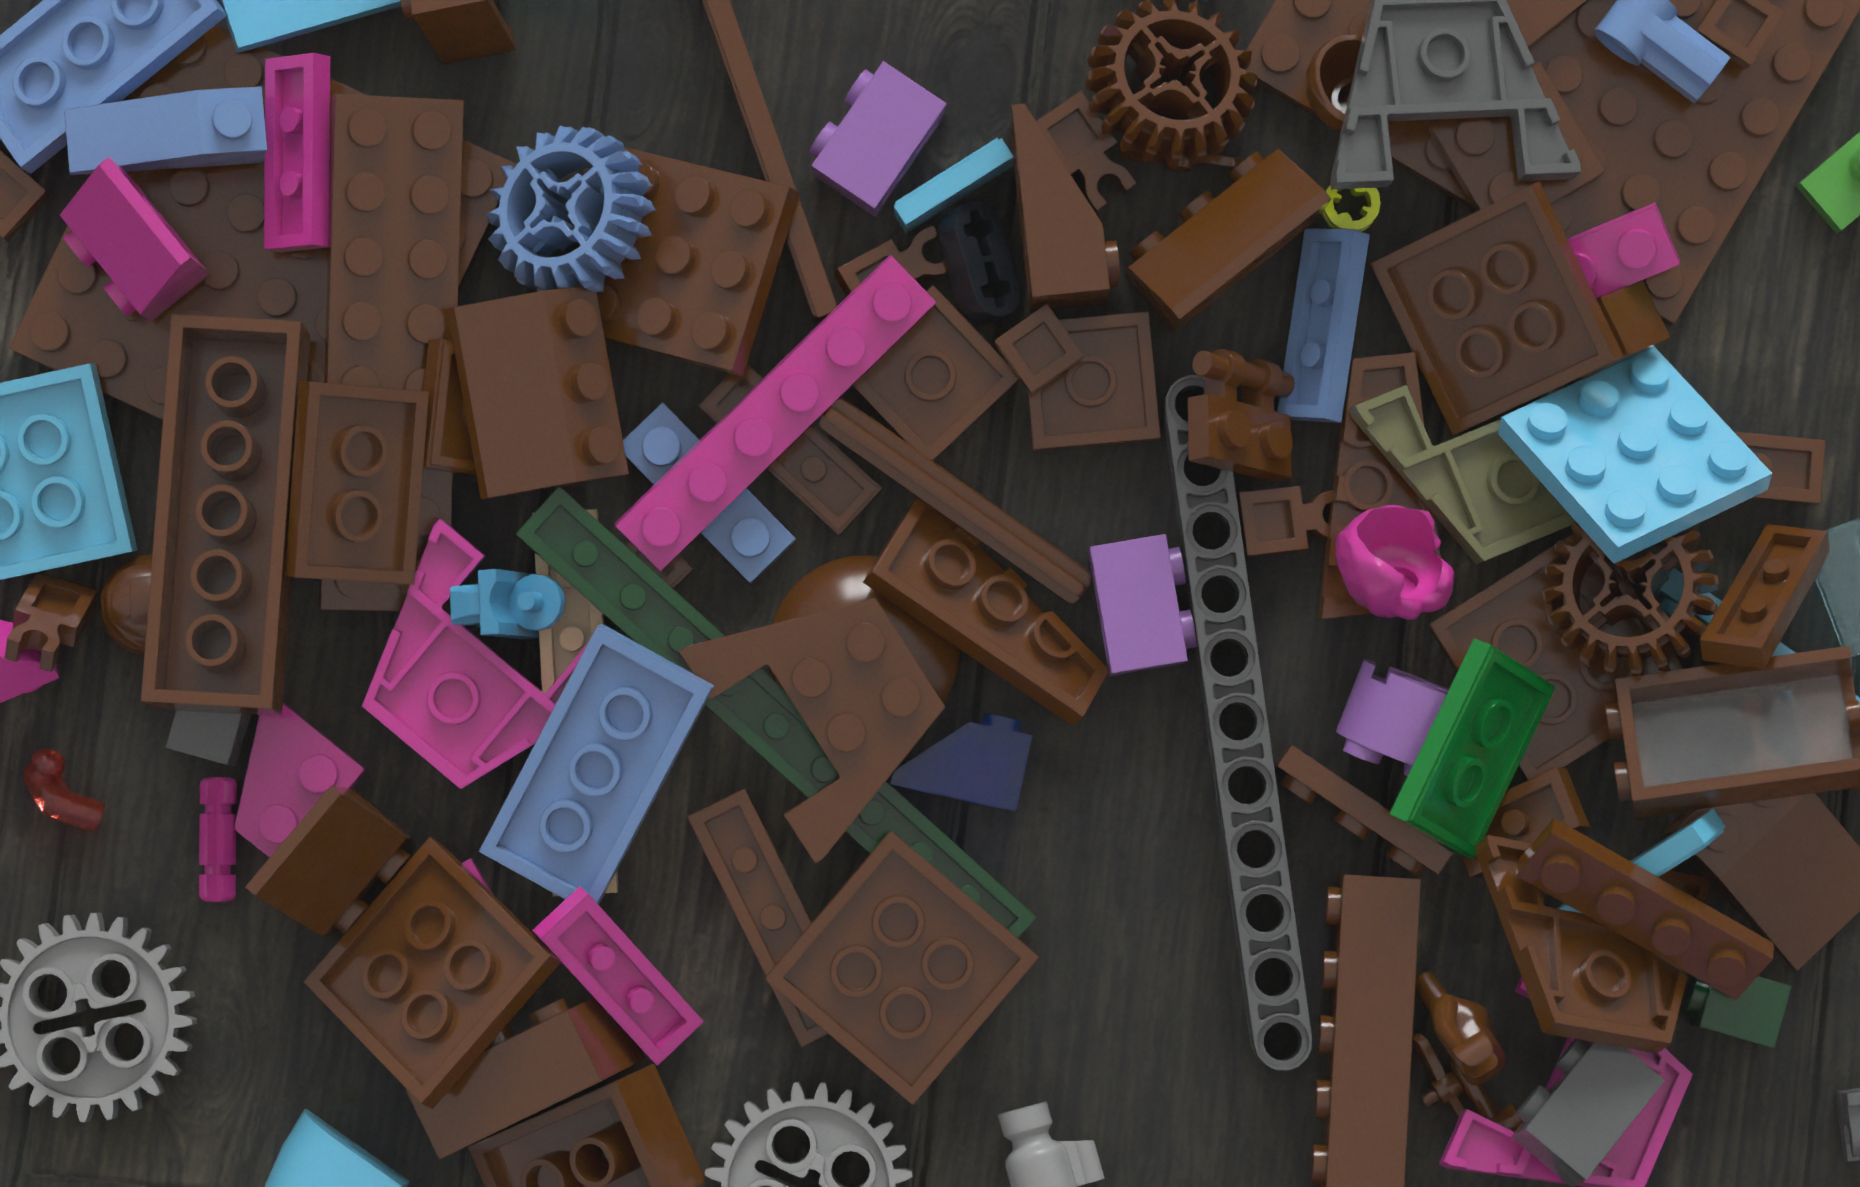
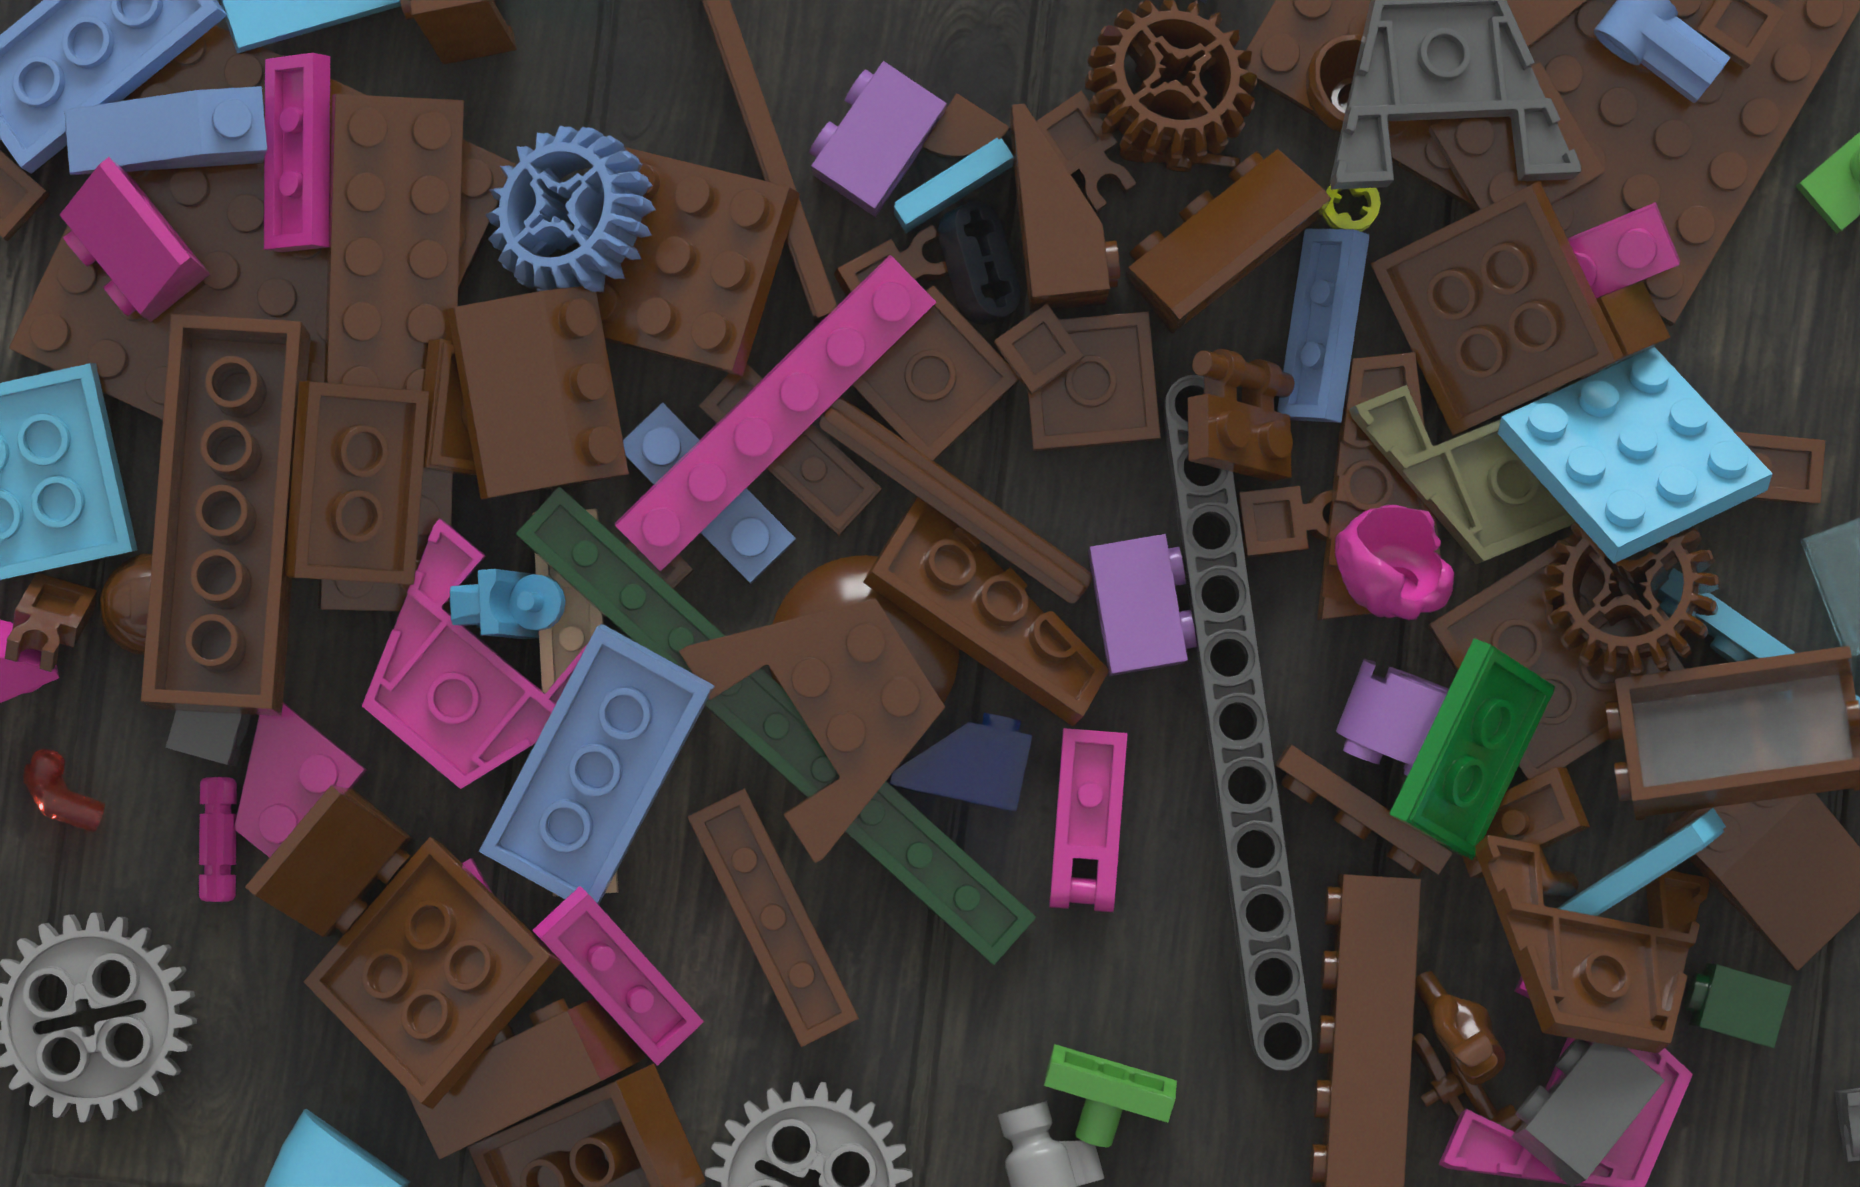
reddish brown plate [765,830,1039,1105] -> none
reddish brown plate [1516,818,1774,1000] -> none
reddish brown plate [1700,524,1830,669] -> none
none -> reddish brown tile [922,93,1010,158]
none -> bright green tile [1044,1044,1177,1147]
none -> dark pink plate [1049,728,1127,912]

